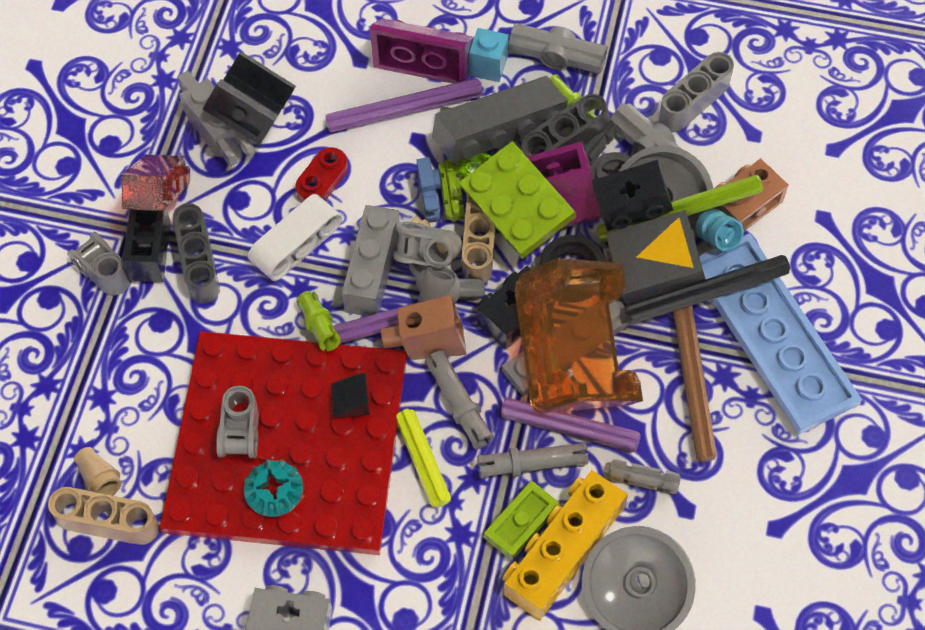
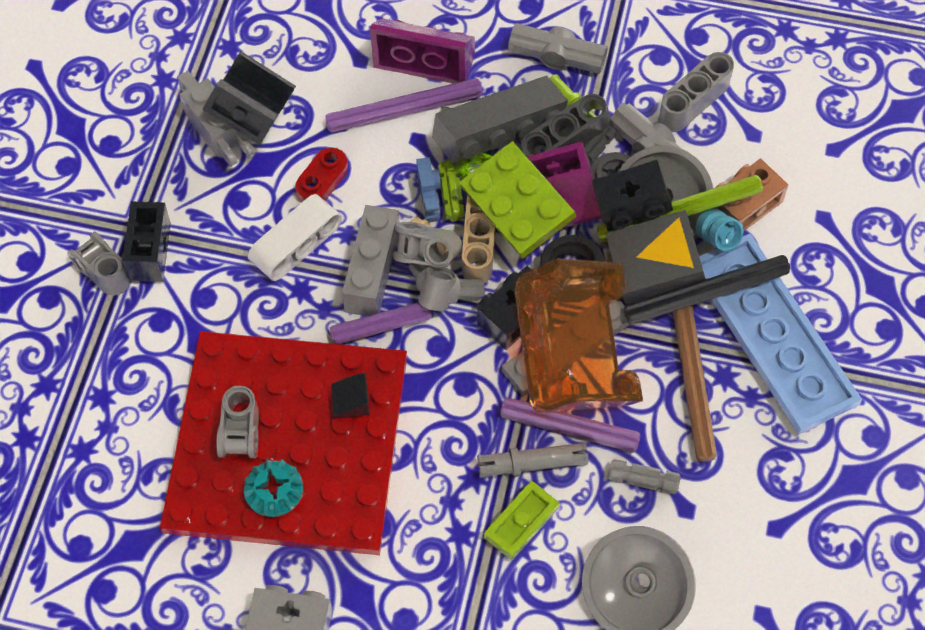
tan beam [48,487,159,545] -> none
tan cone [74,447,122,496] -> none
clear red brick [121,154,190,211] -> none
dark grey beam [173,203,220,304] -> none
lime pin [296,291,341,351] -> none
nougat torso [381,295,467,360] -> none
neon yellow axle [396,409,451,508] -> none
light grey pin [425,350,494,449] -> none
medium azure brick [469,28,508,82] -> none
yellow brick [502,469,628,621] -> none

